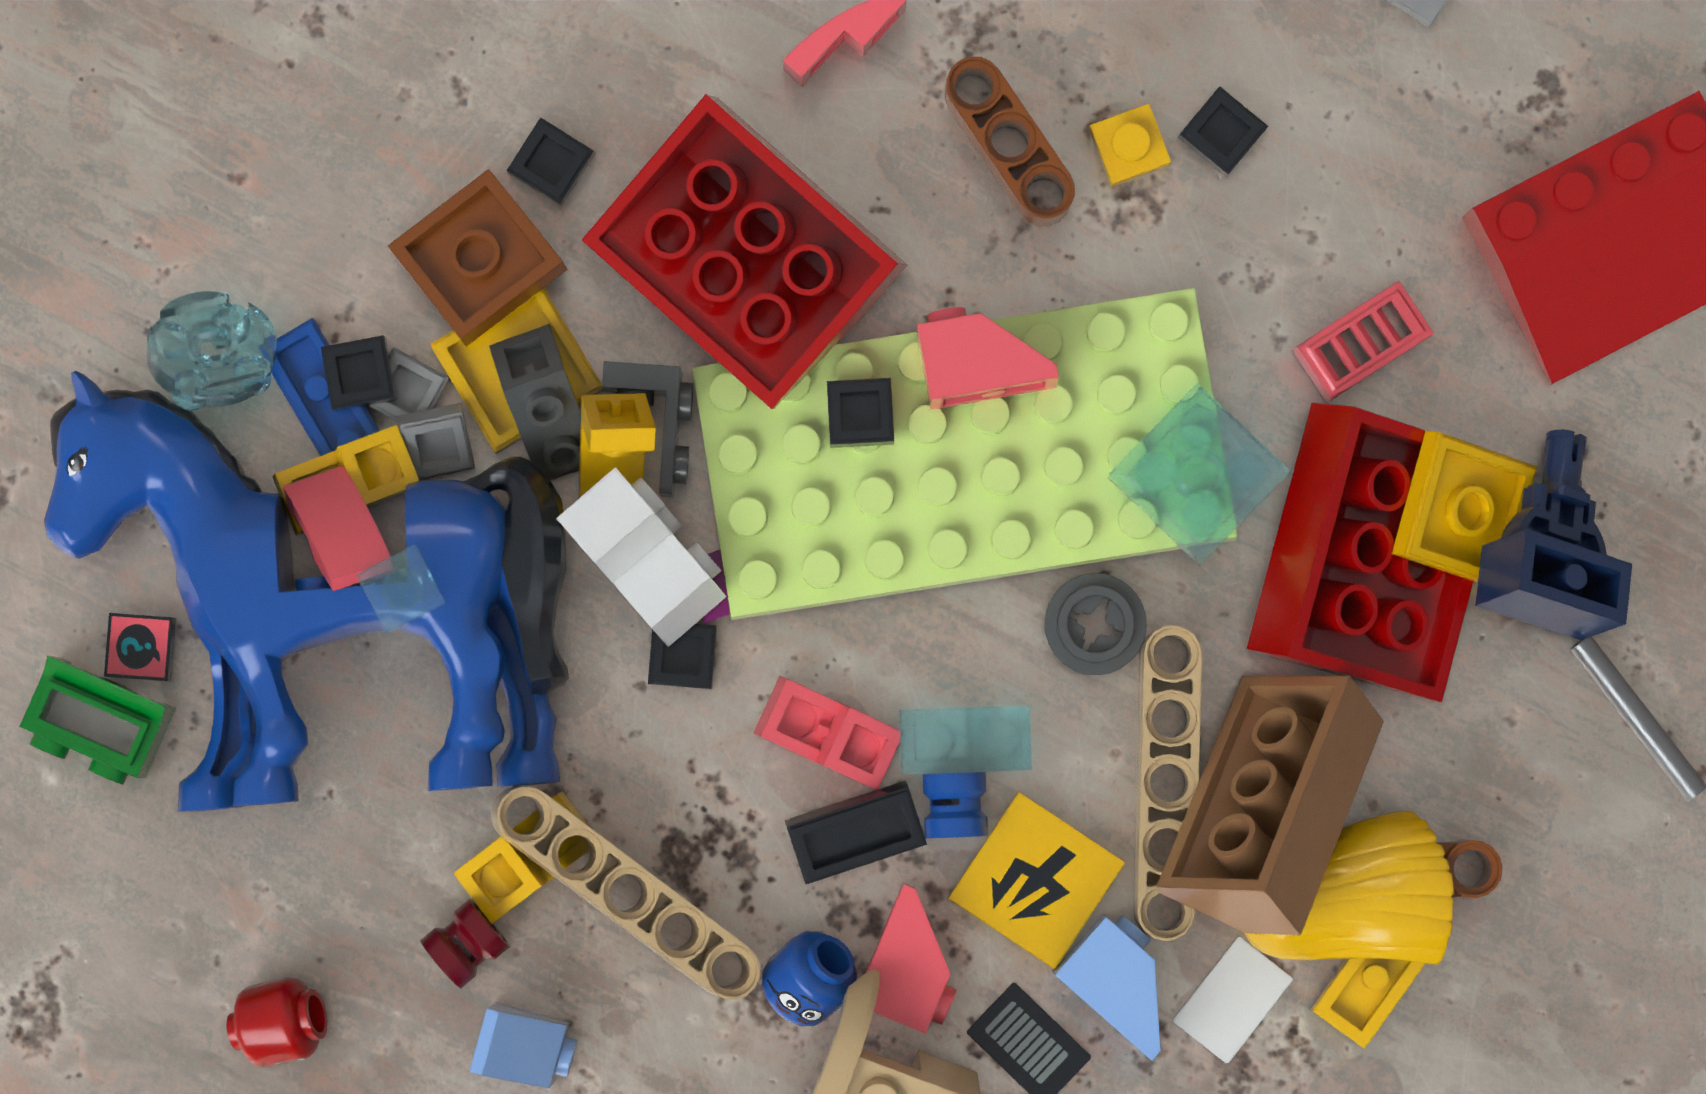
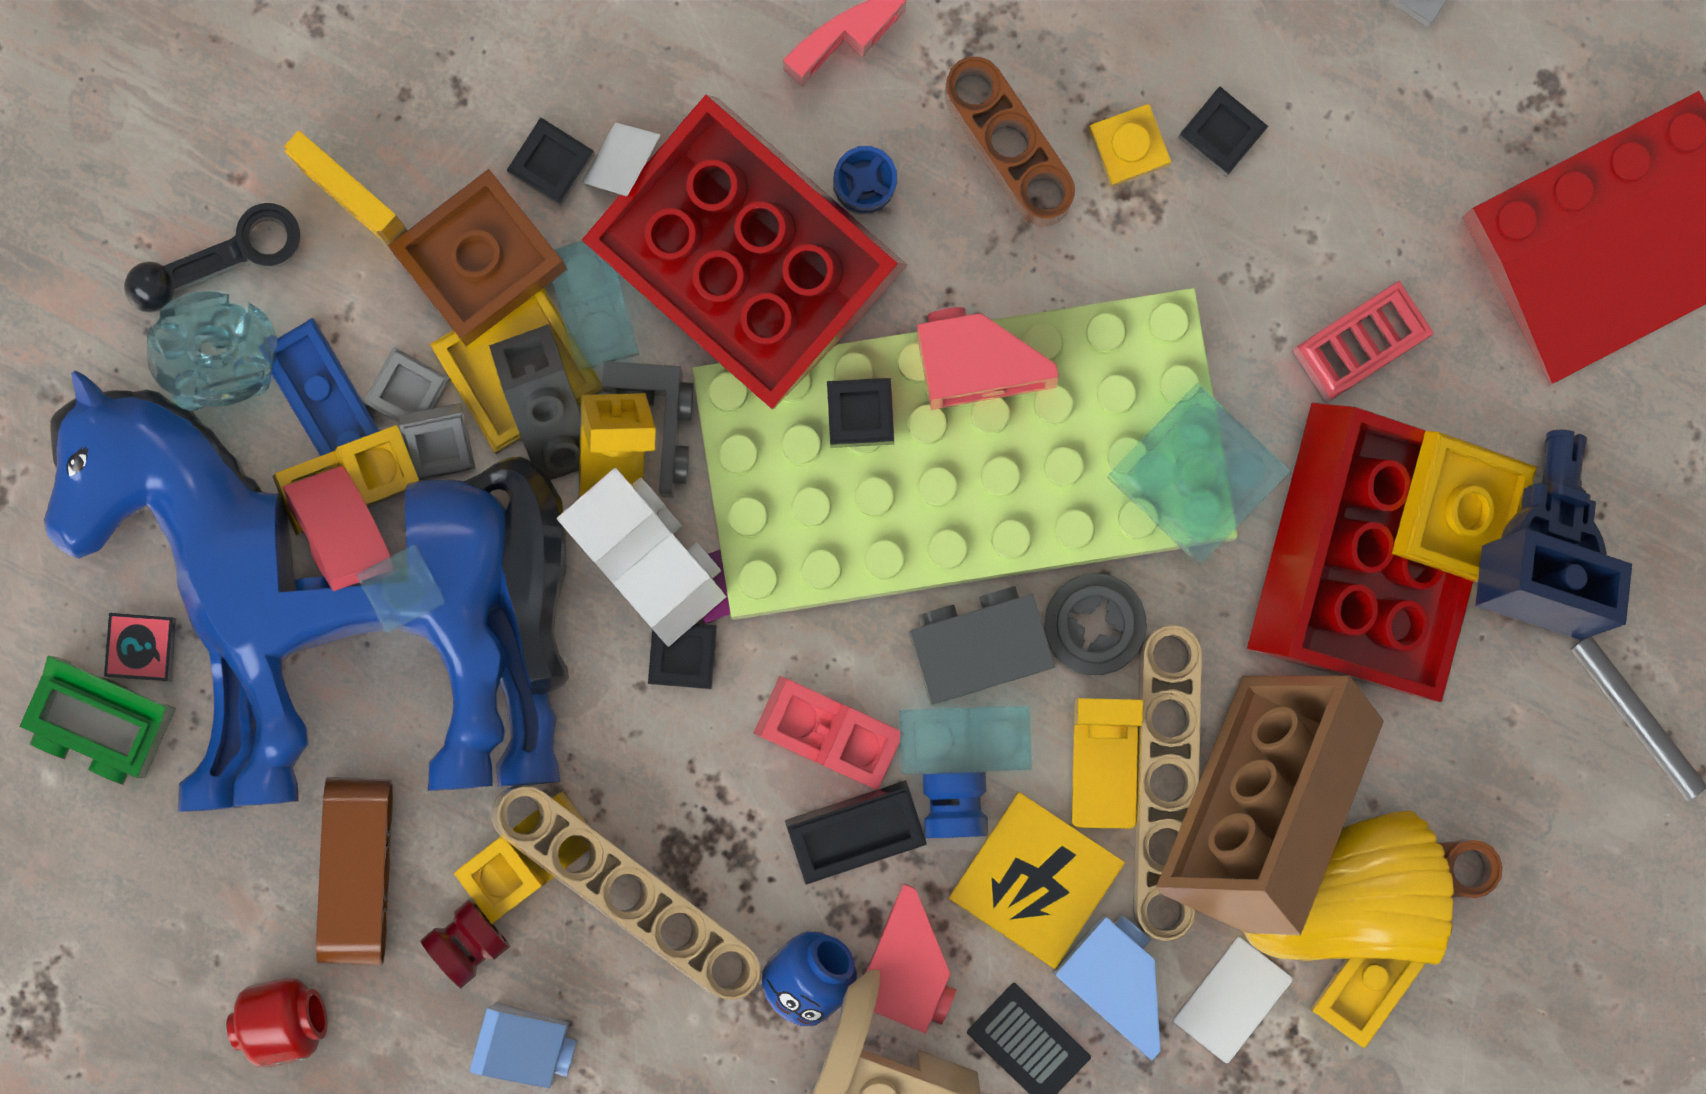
black tile [321,335,397,412] -> none
none -> black piece [124,203,300,312]
none -> yellow tile [284,130,407,246]
none -> dark orange beam [316,777,393,966]
none -> clear light blue slope [553,241,640,372]
none -> white sticker [582,122,660,196]
none -> blue wheel [833,146,897,214]
none -> dark grey brick [909,586,1055,705]
none -> yellow bracket [1071,698,1143,829]

